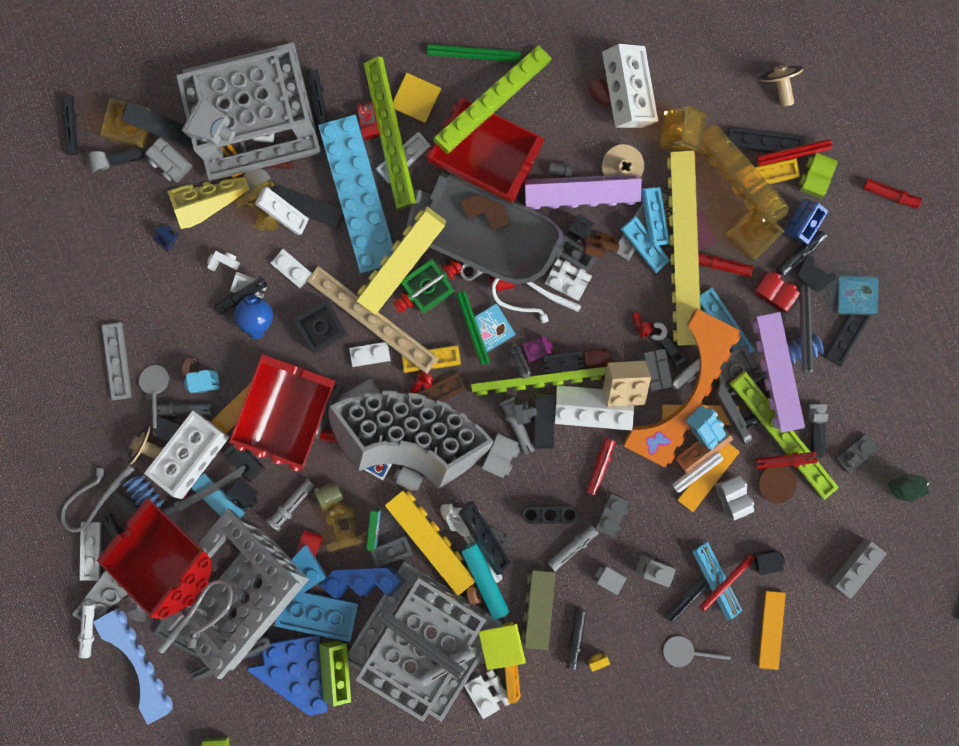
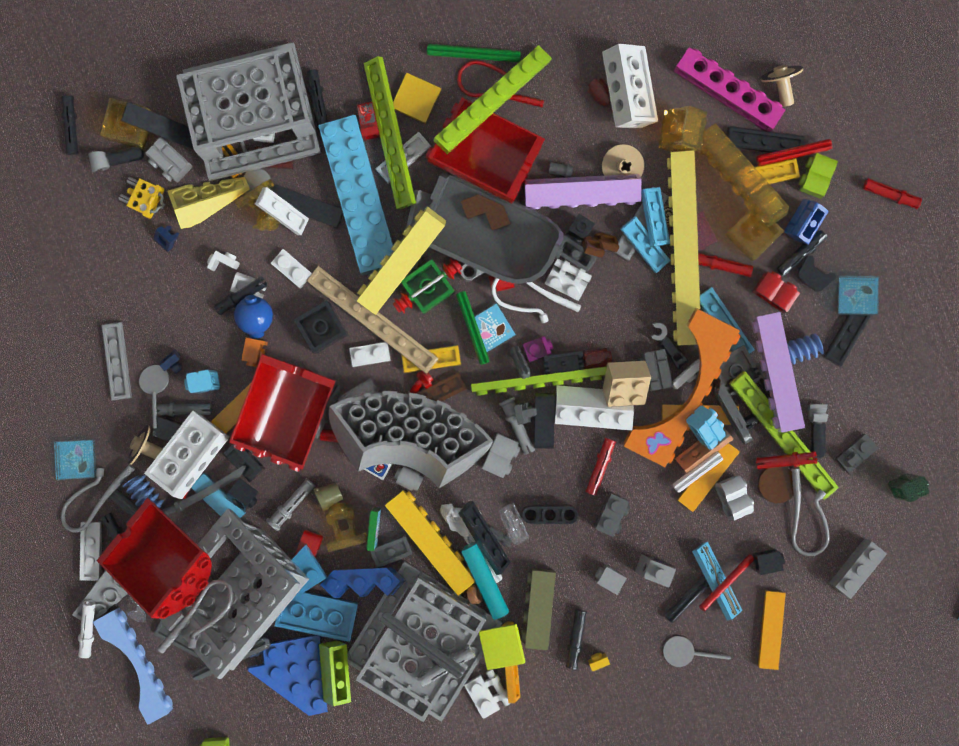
light grey torso [182,97,235,145] -> none
nougat tile [182,358,197,377] -> none
light grey pin [548,524,599,571] -> none
red plate [632,312,653,339] -> none
dark grey axle [799,285,813,374] -> none
none -> clear light blue tile [54,439,96,480]
none -> yellow piece [119,177,165,219]
none -> dark blue tile [160,350,182,374]
none -> orange brick [241,338,268,367]
none -> red piece [457,60,544,108]
none -> clear plate [498,502,529,546]
none -> dark pink brick [673,47,785,132]
none -> light grey piece [791,467,830,556]

